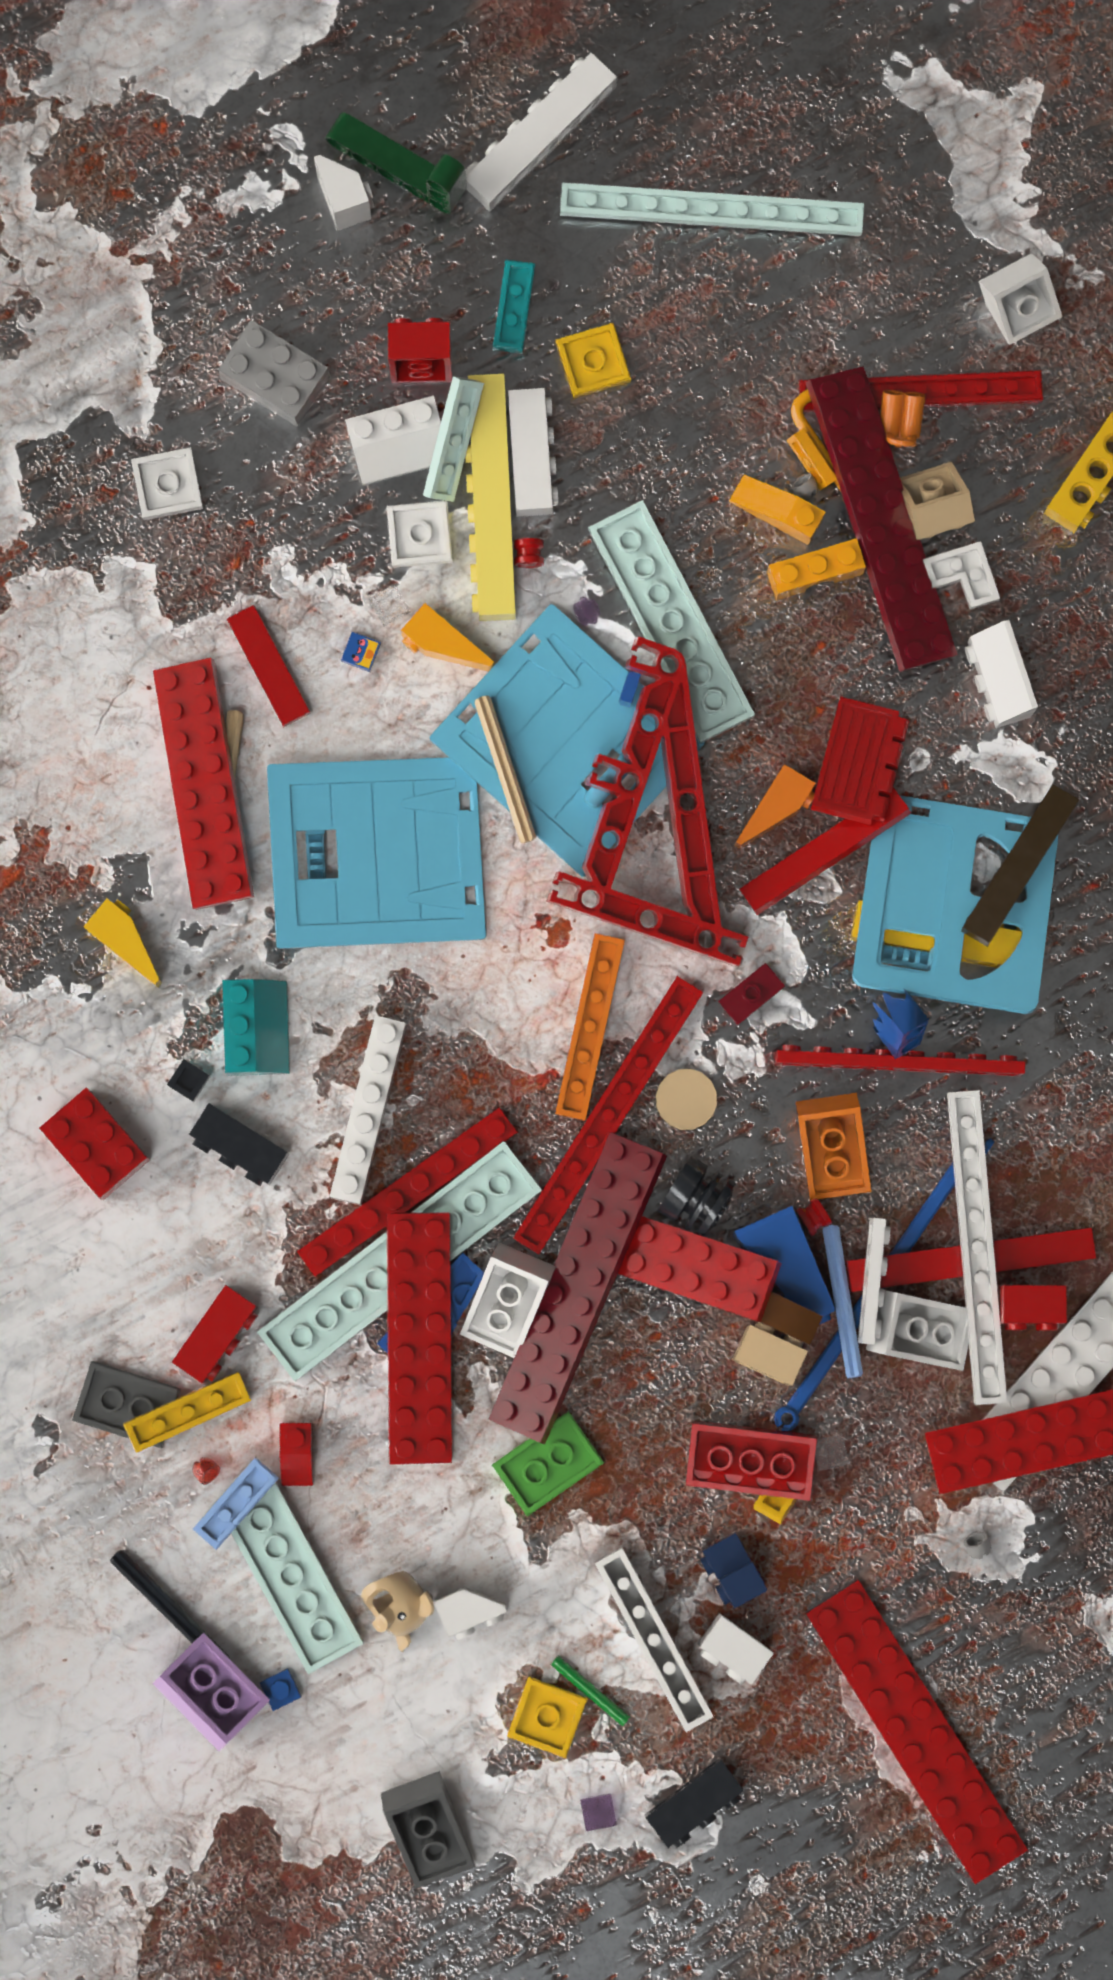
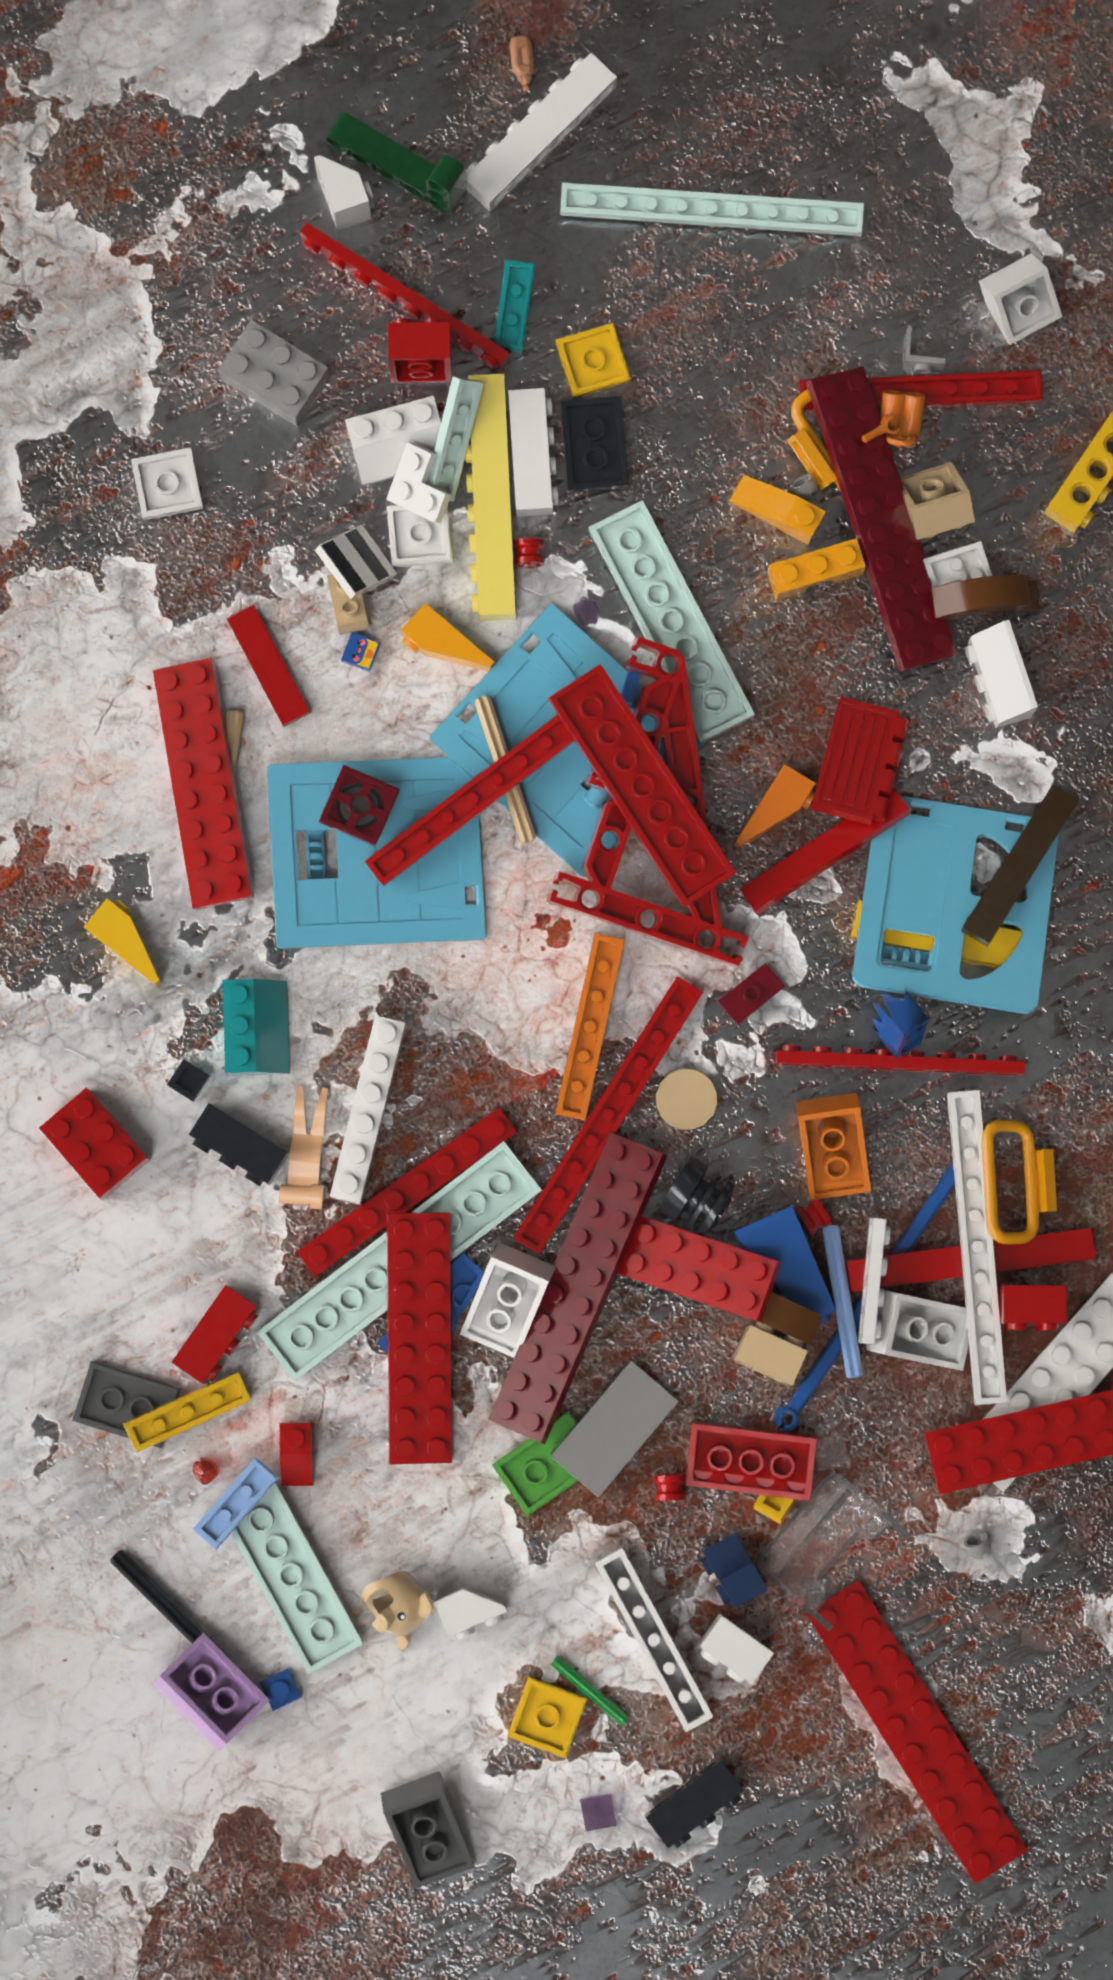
none -> light nougat flag [279,1085,328,1210]
none -> red plate [300,222,510,370]
none -> tile [315,525,397,599]
none -> dark red piece [318,764,400,847]
none -> tan plate [327,574,369,635]
none -> red plate [364,715,575,886]
none -> white plate [386,442,451,523]
none -> nougat piece [509,35,535,92]
none -> red plate [547,664,736,907]
none -> light grey tile [550,1361,678,1497]
none -> black plate [560,396,629,493]
none -> red wheel [654,1474,686,1501]
none -> clear windscreen [757,1473,911,1631]
none -> orange hand [862,414,901,443]
none -> light grey bracket [902,325,946,375]
none -> reddish brown arch [932,575,1040,620]
none -> light orange bar [981,1120,1057,1244]

